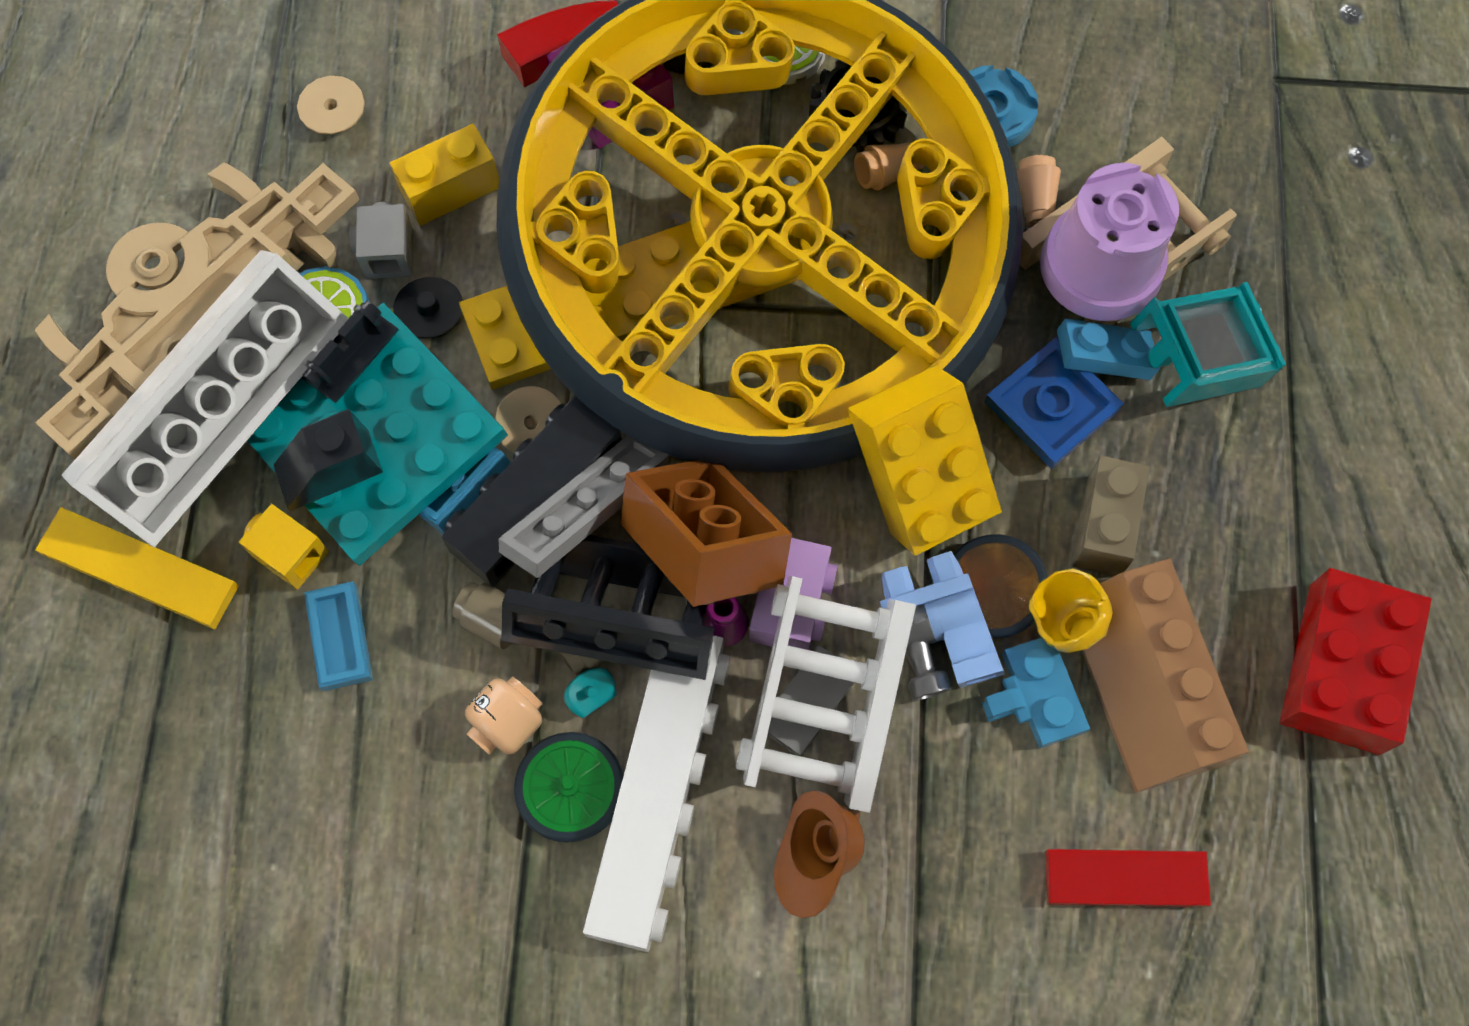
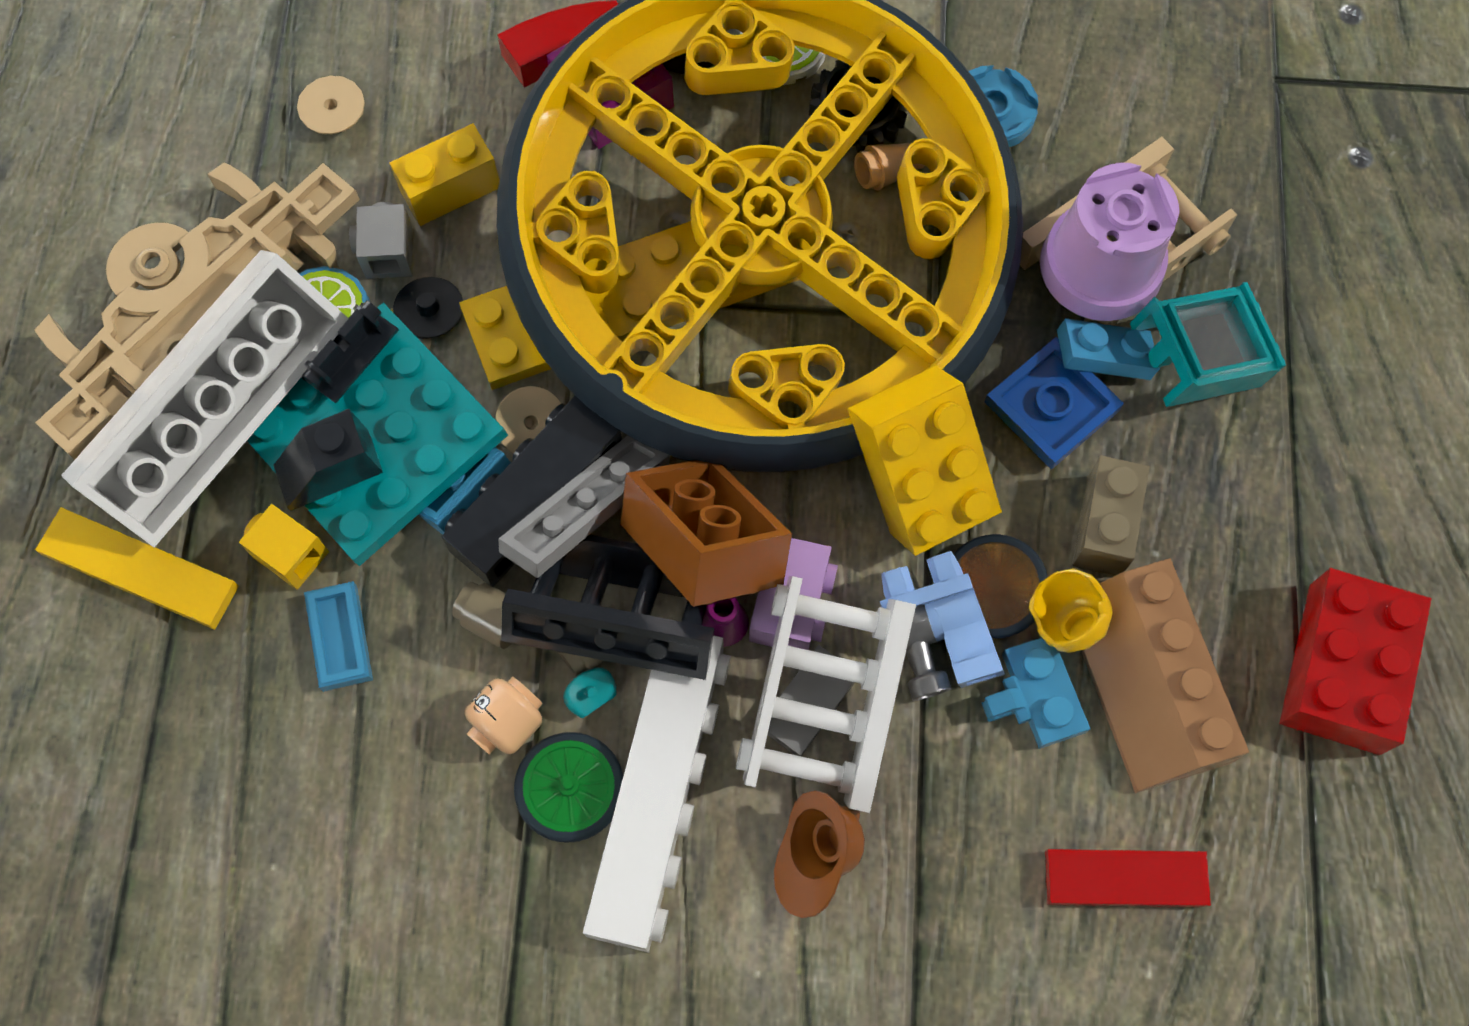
light nougat cone [1017,155,1061,227] -> none

